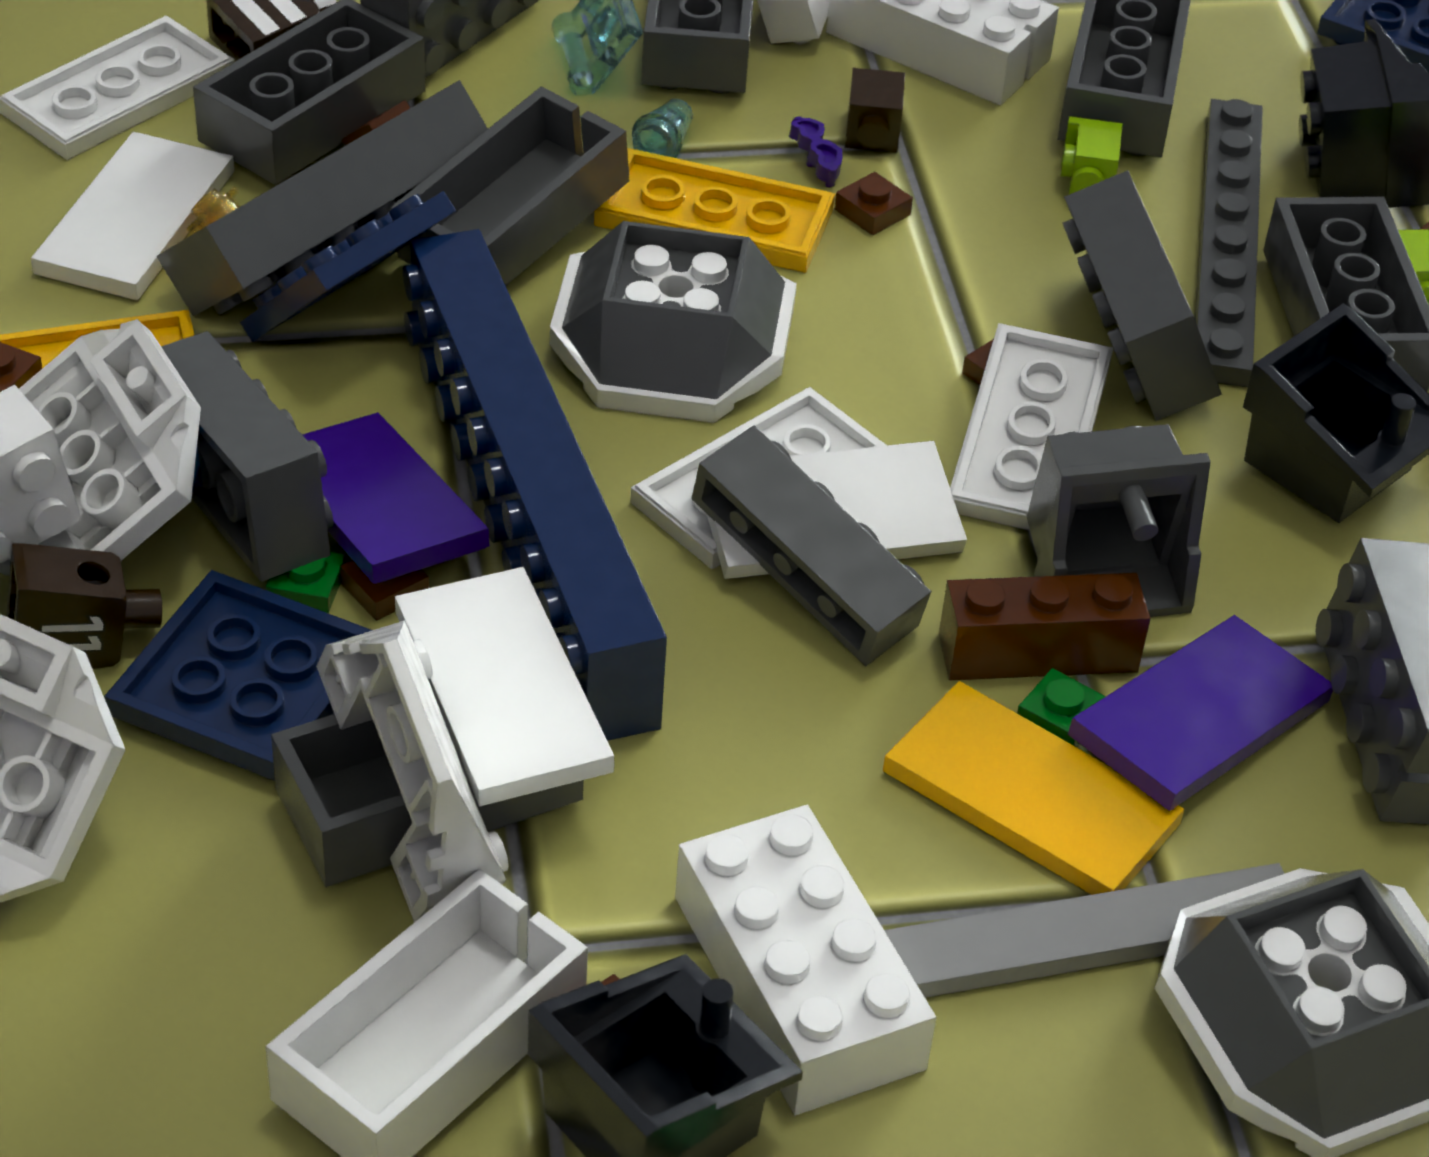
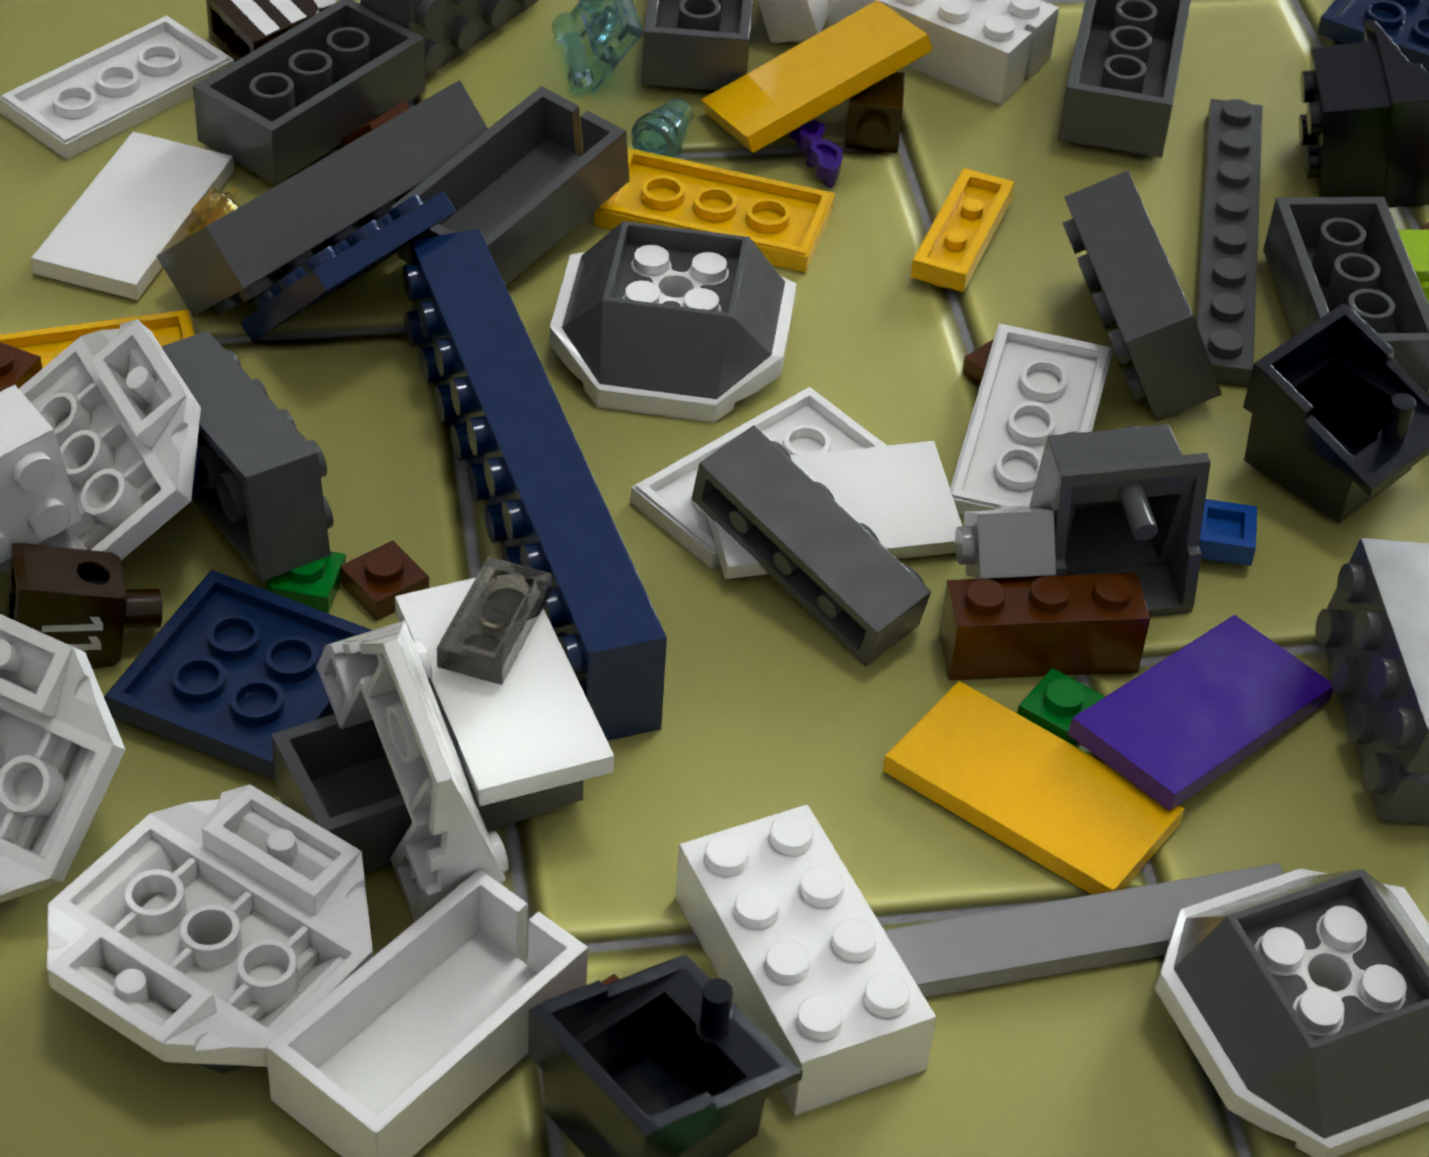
dark purple tile [302,412,490,584] -> none
reddish brown plate [834,172,913,236] -> none
lime brick [1060,116,1122,195] -> none
none -> white piece [47,784,373,1074]
none -> clear smoke plate [437,557,552,685]
none -> yellow tile [701,0,933,153]
none -> yellow plate [910,168,1015,292]
none -> light grey arch [955,506,1056,579]
none -> blue plate [1199,499,1257,566]

